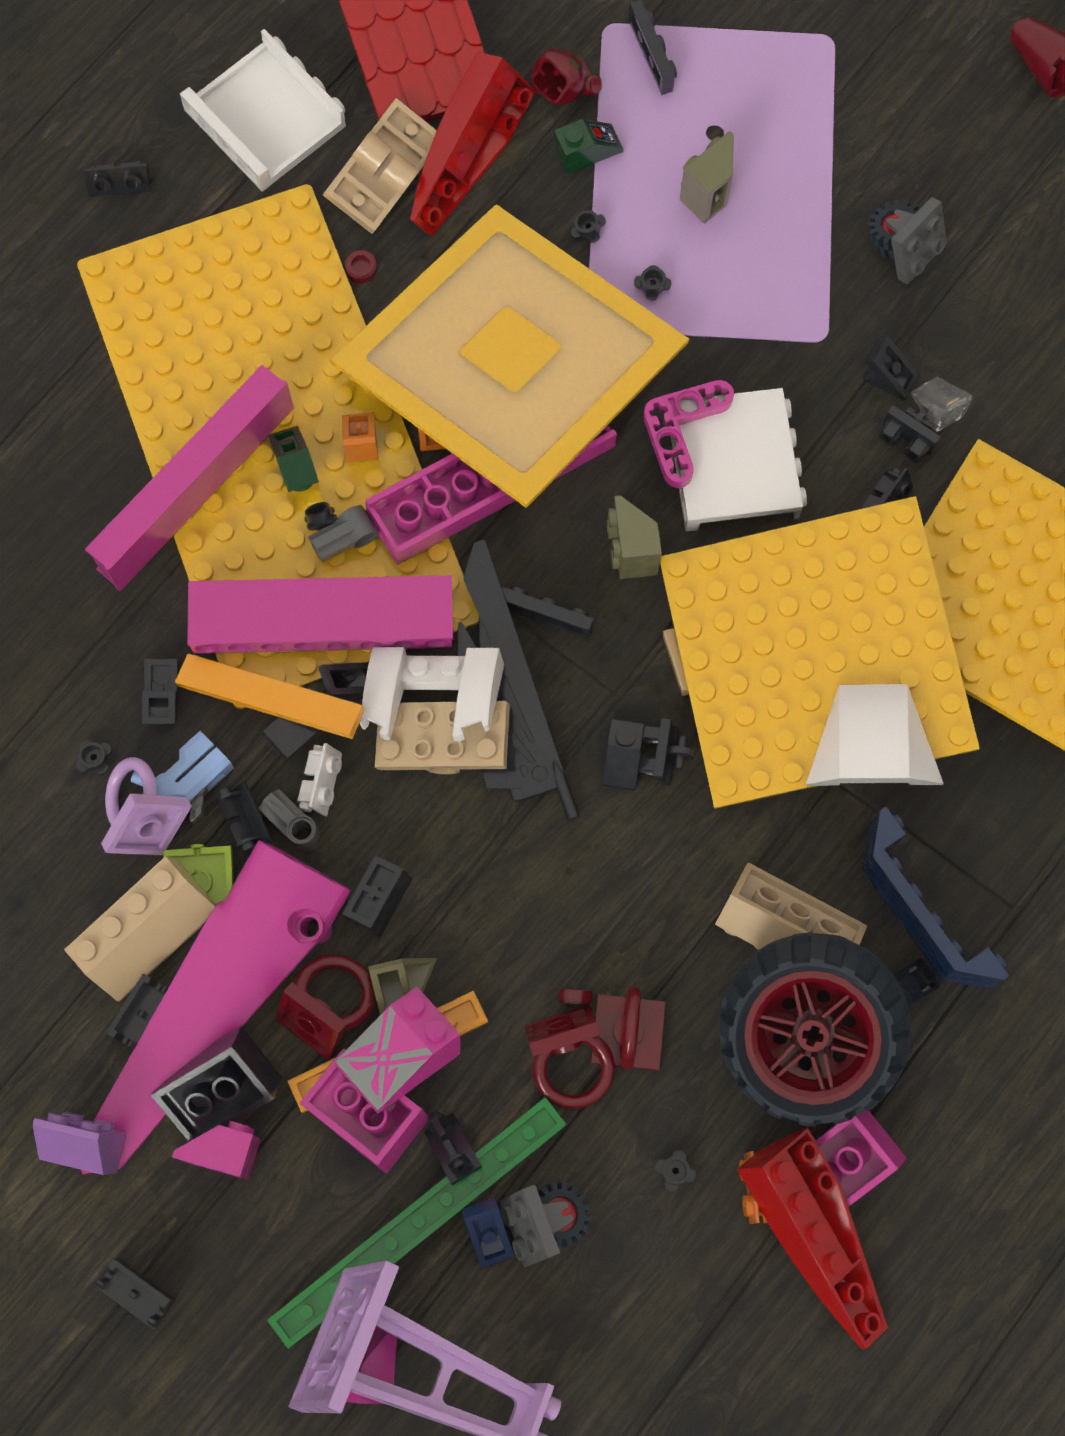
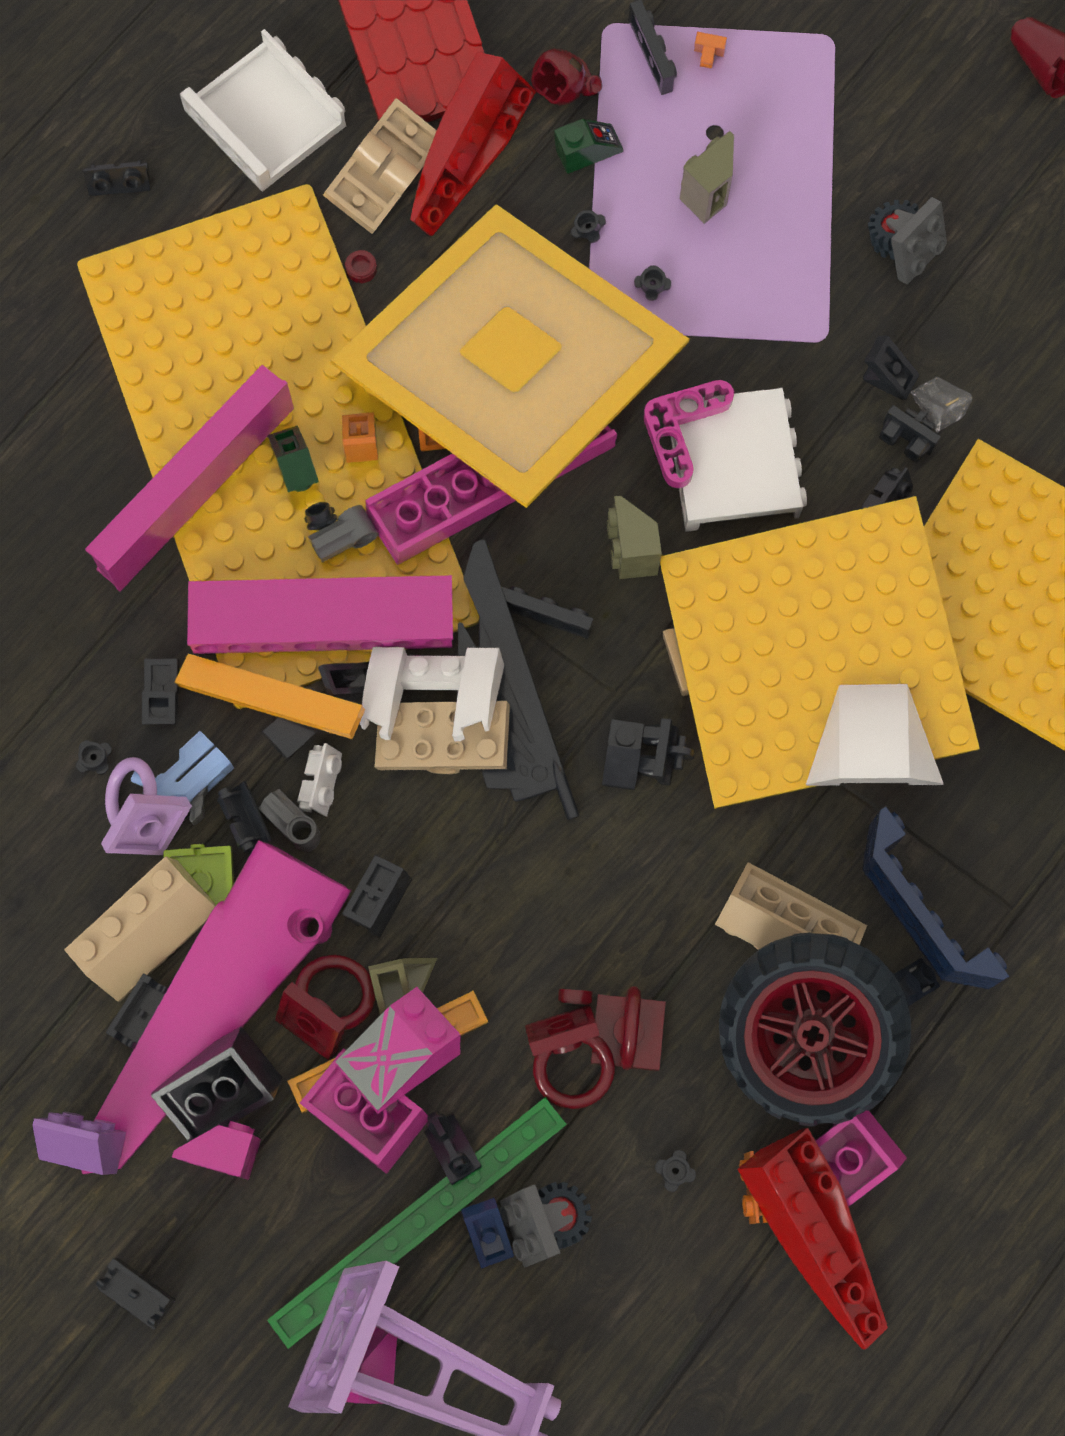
none -> orange tile [694,31,727,69]

